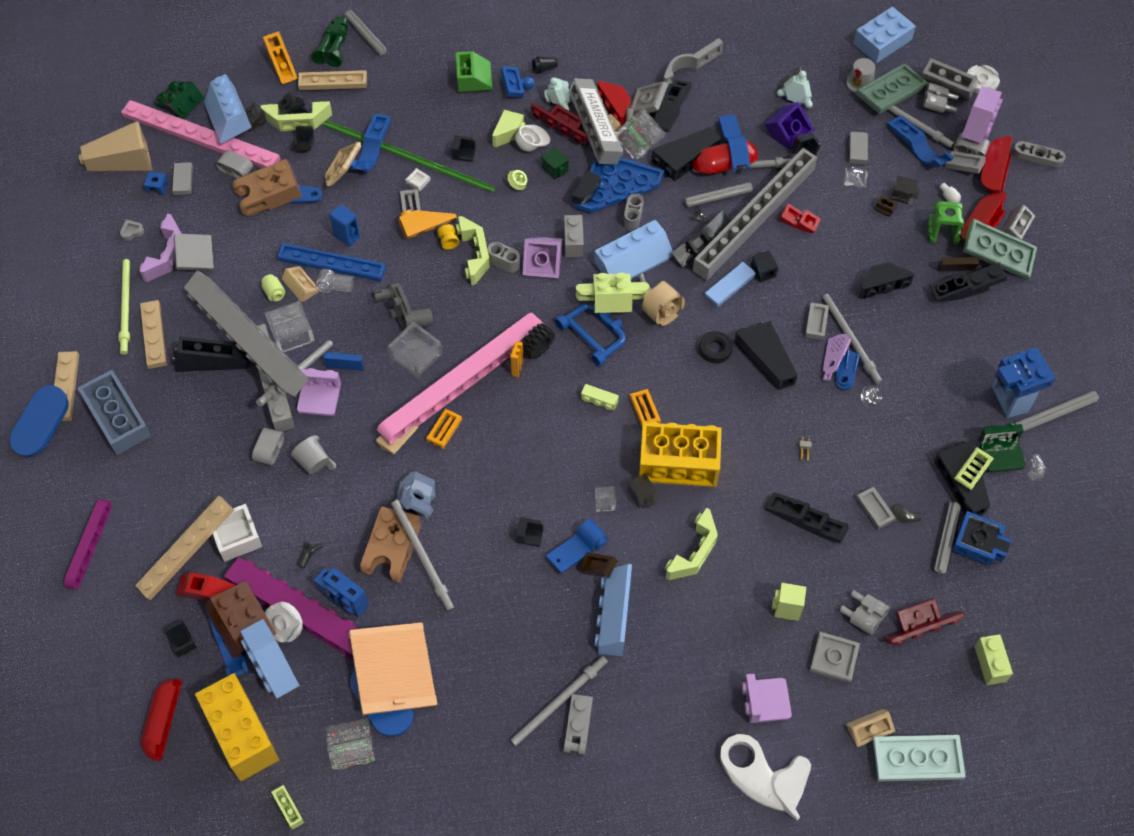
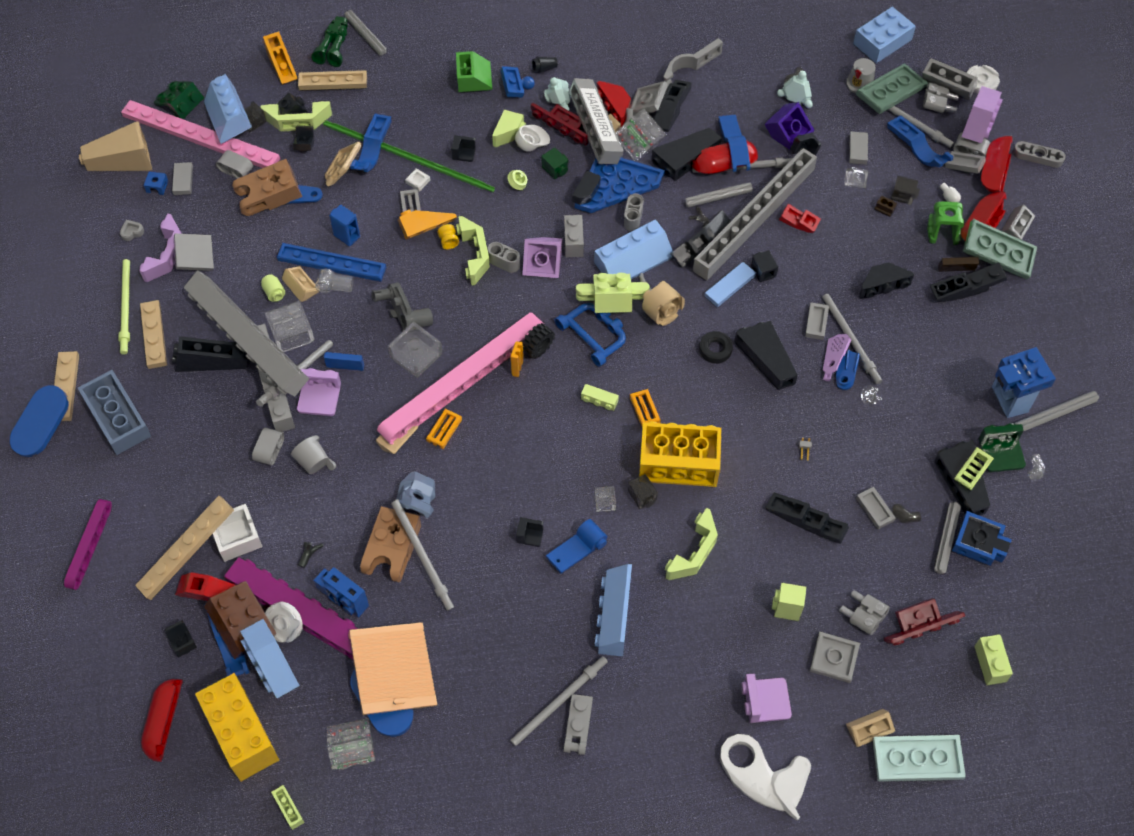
dark brown tile [578,552,618,578] -> none

